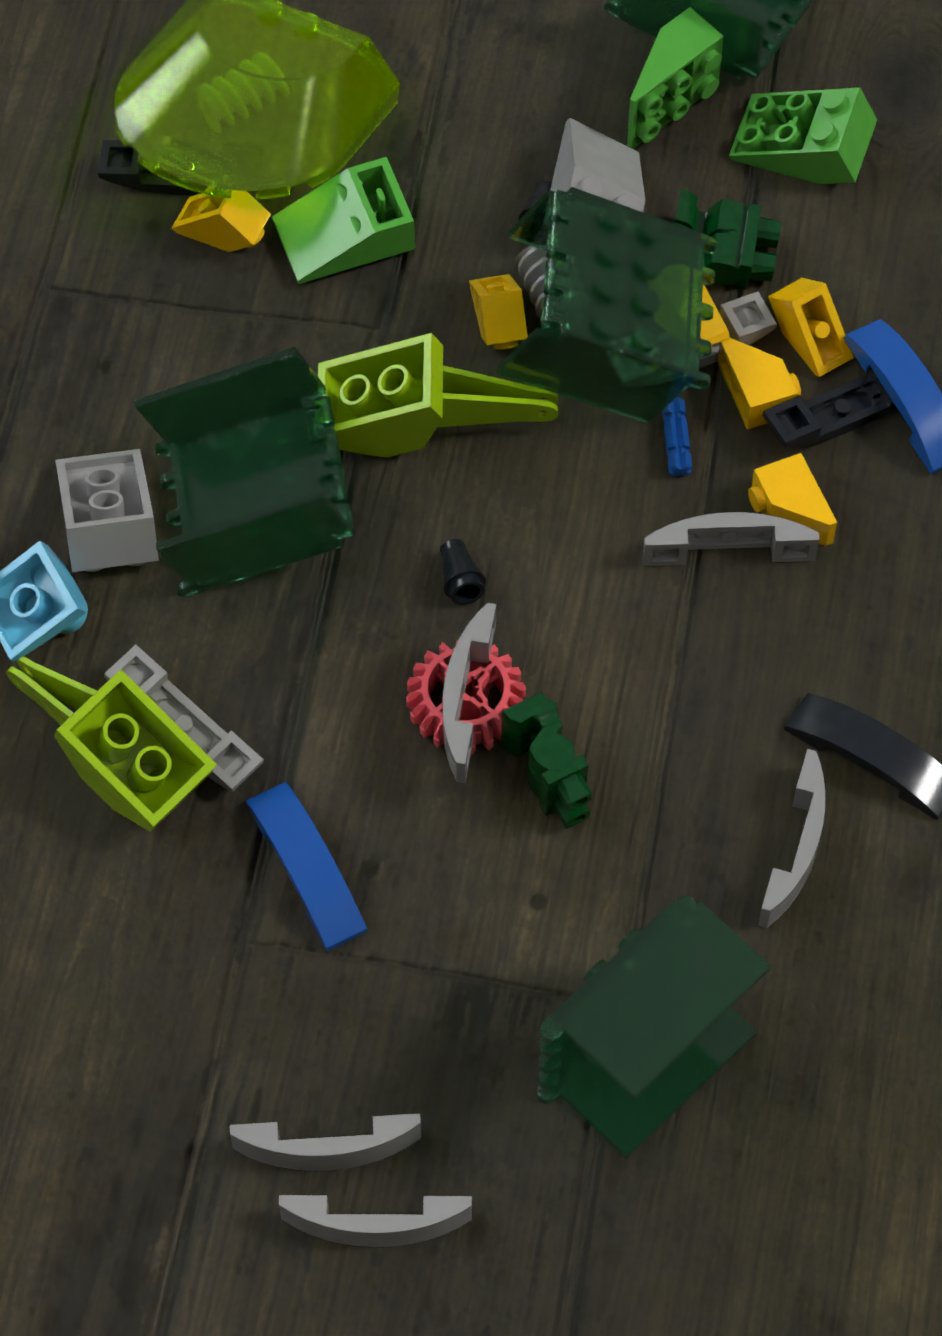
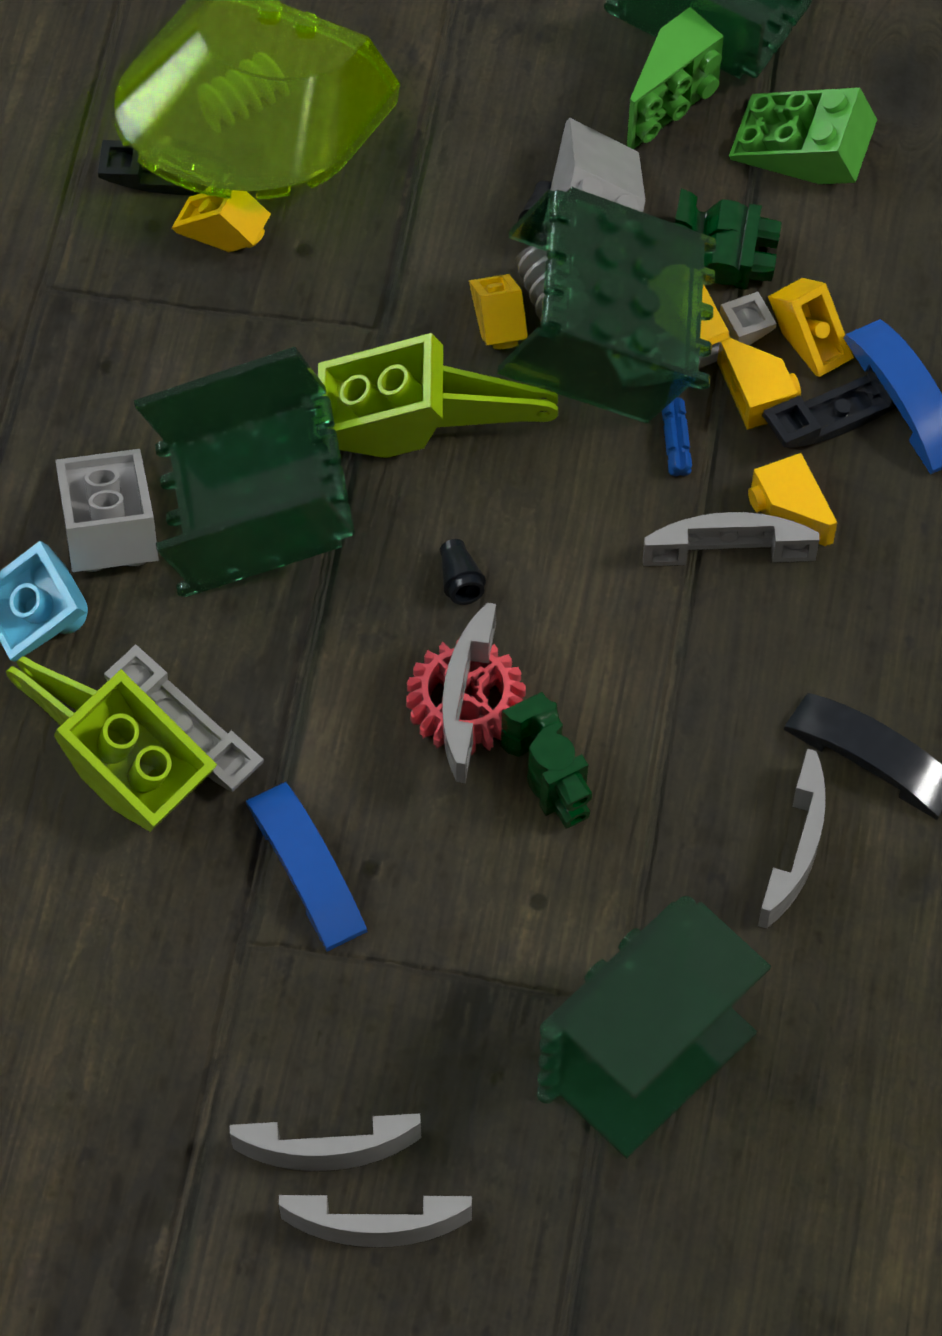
bright green slope [272,157,415,284] -> none

